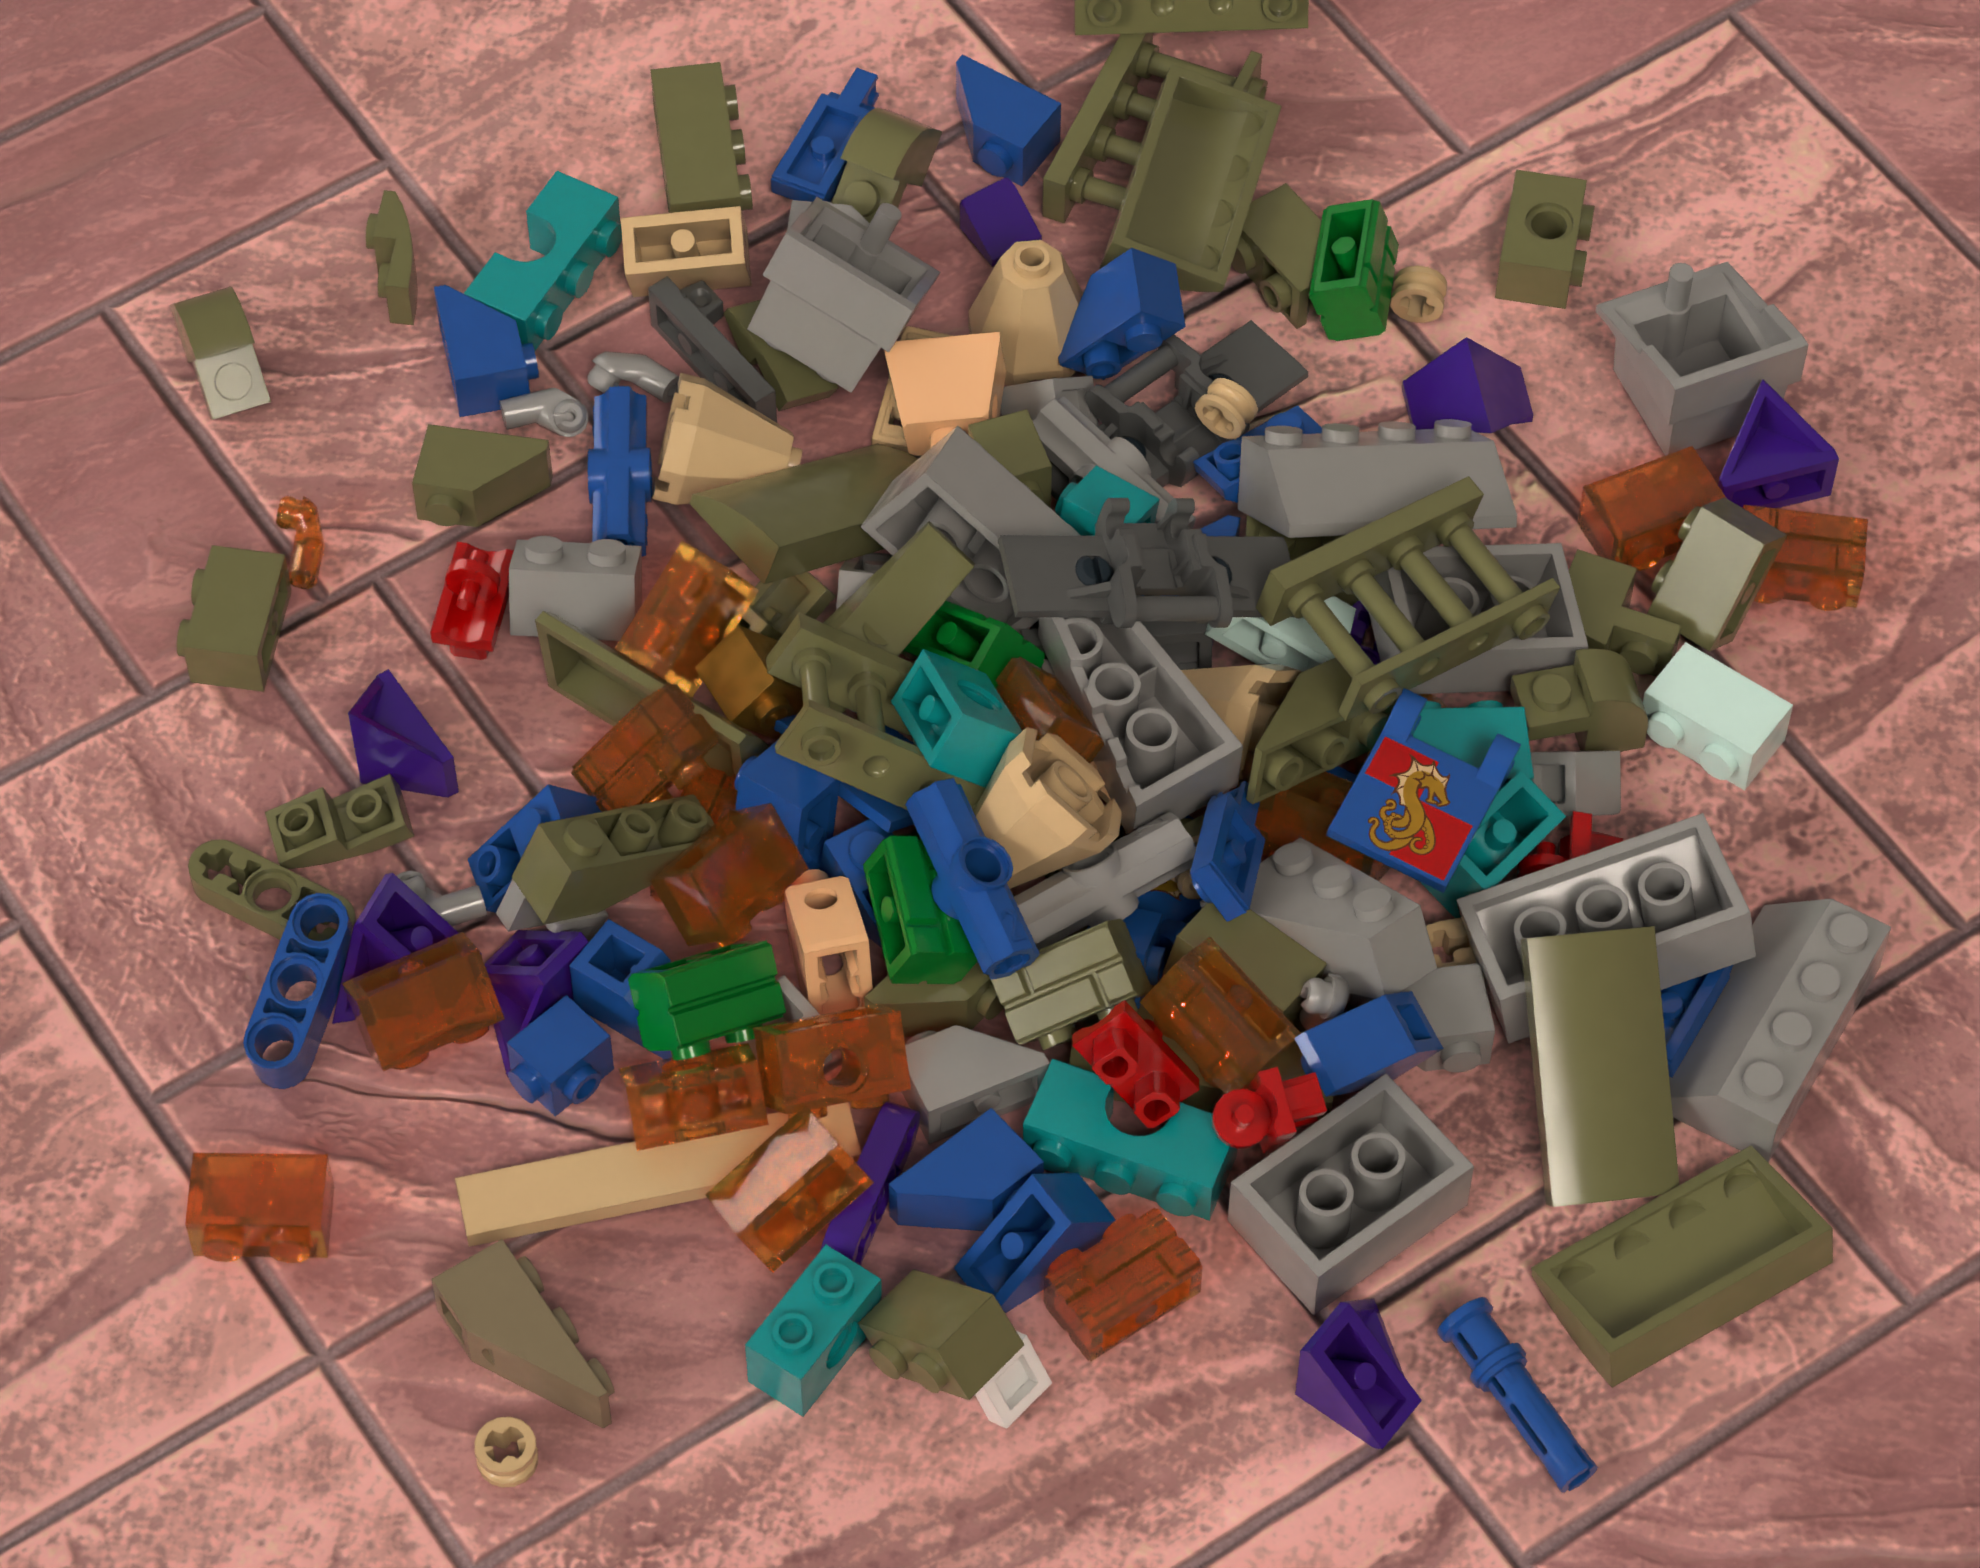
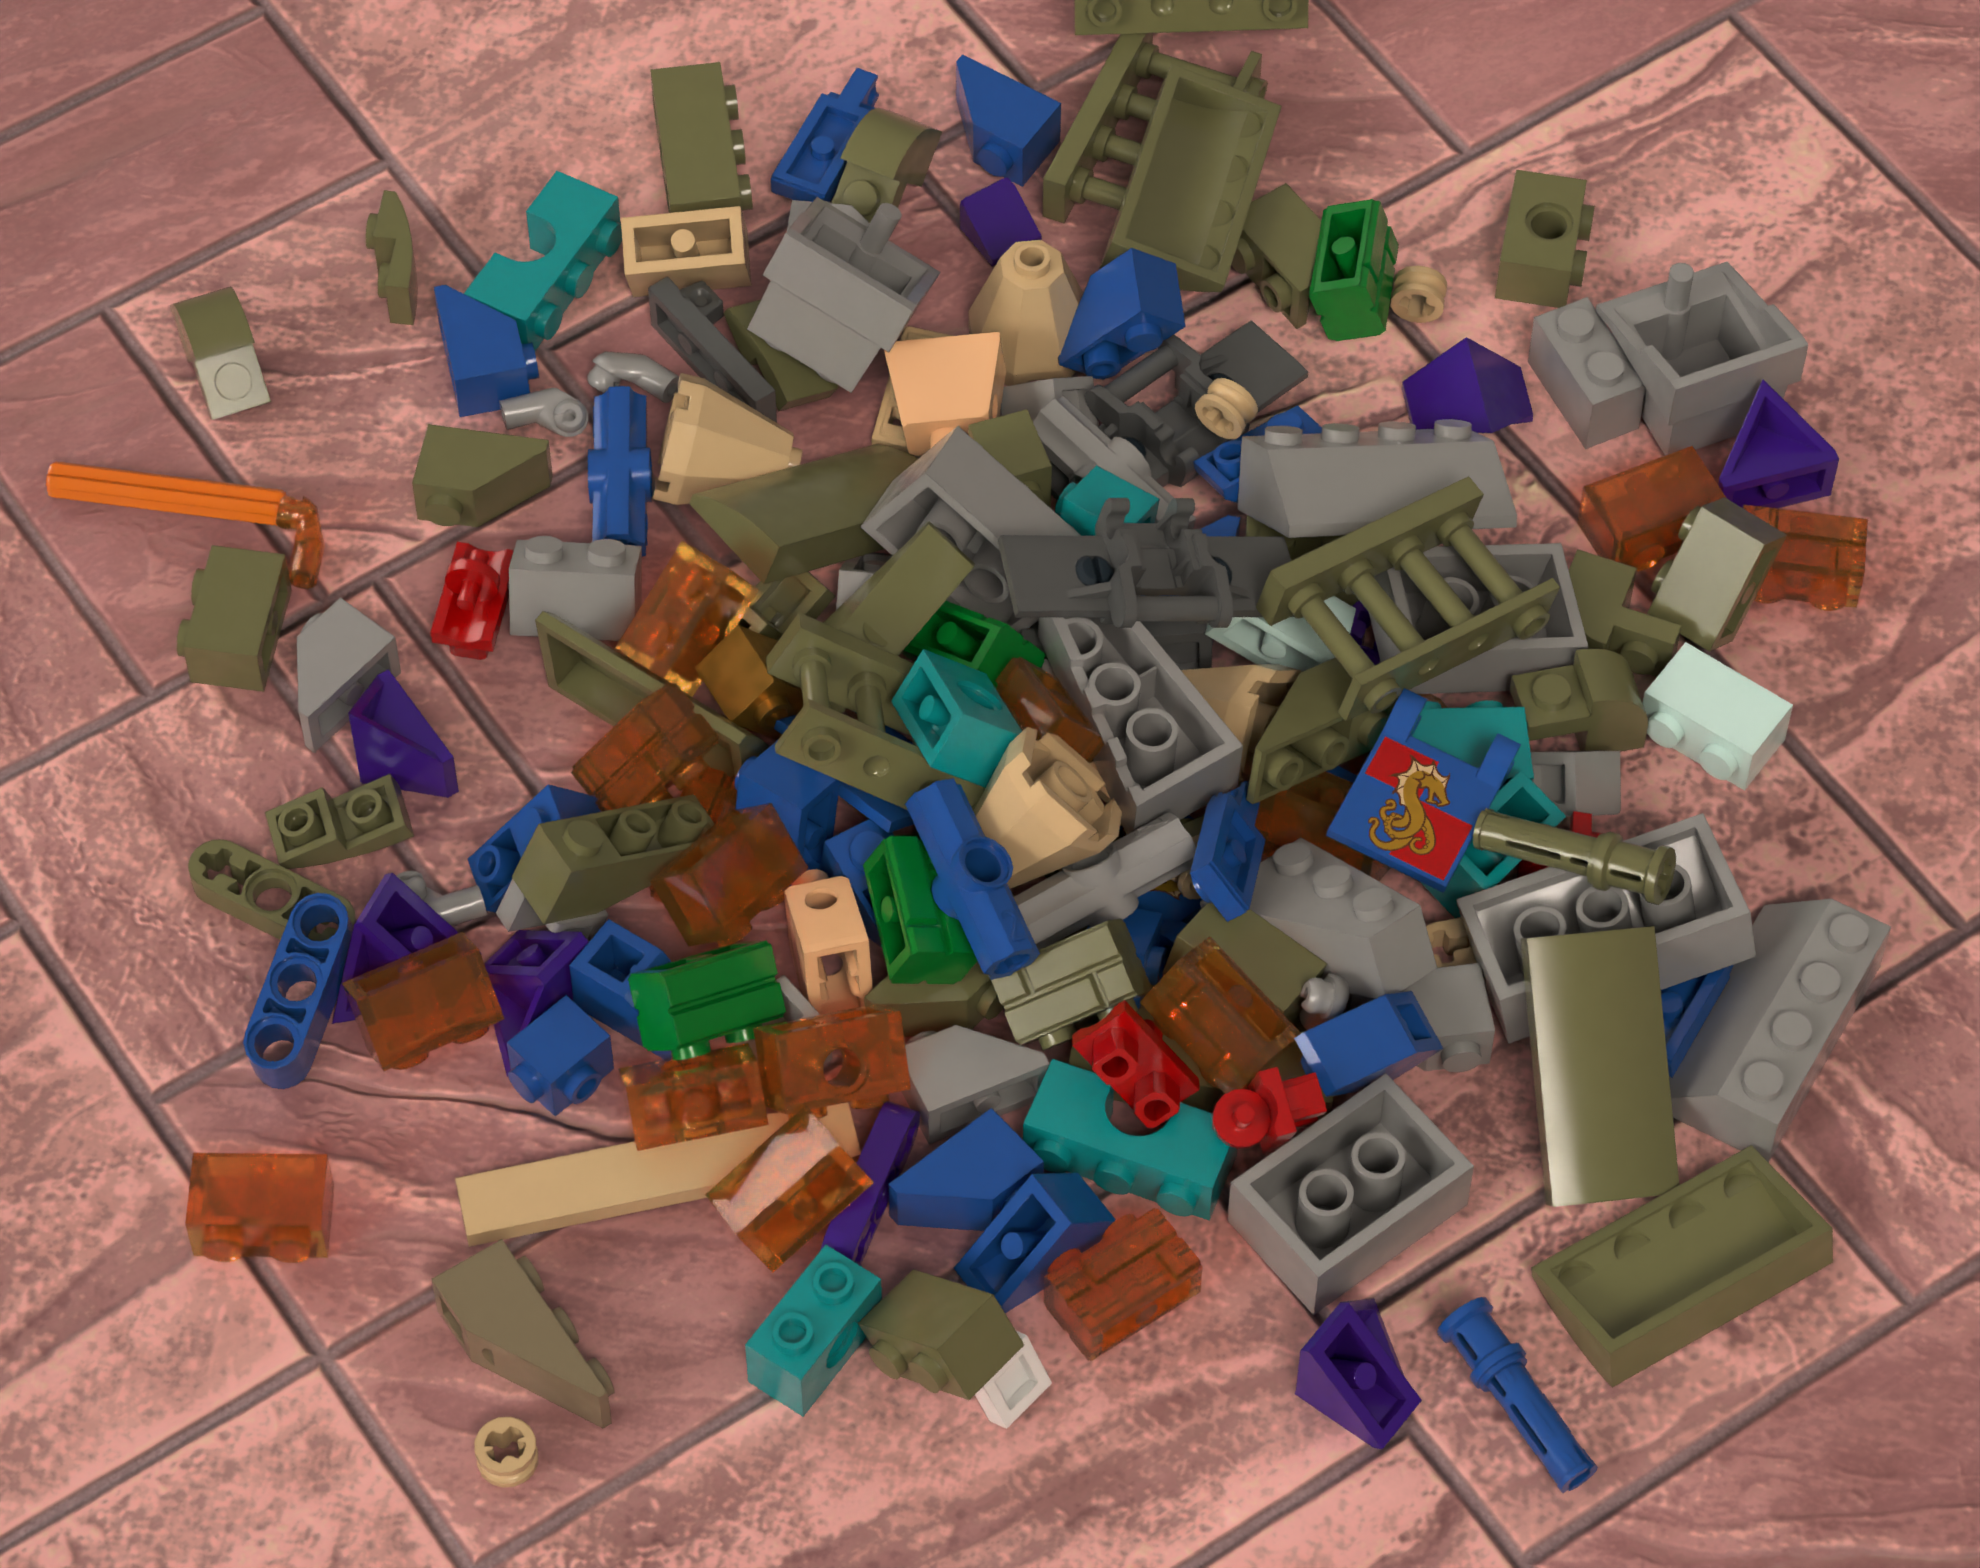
none -> orange axle [46,461,288,526]
none -> light grey slope [297,597,401,753]
none -> olive pin [1473,808,1676,905]
none -> light grey brick [1528,297,1646,449]

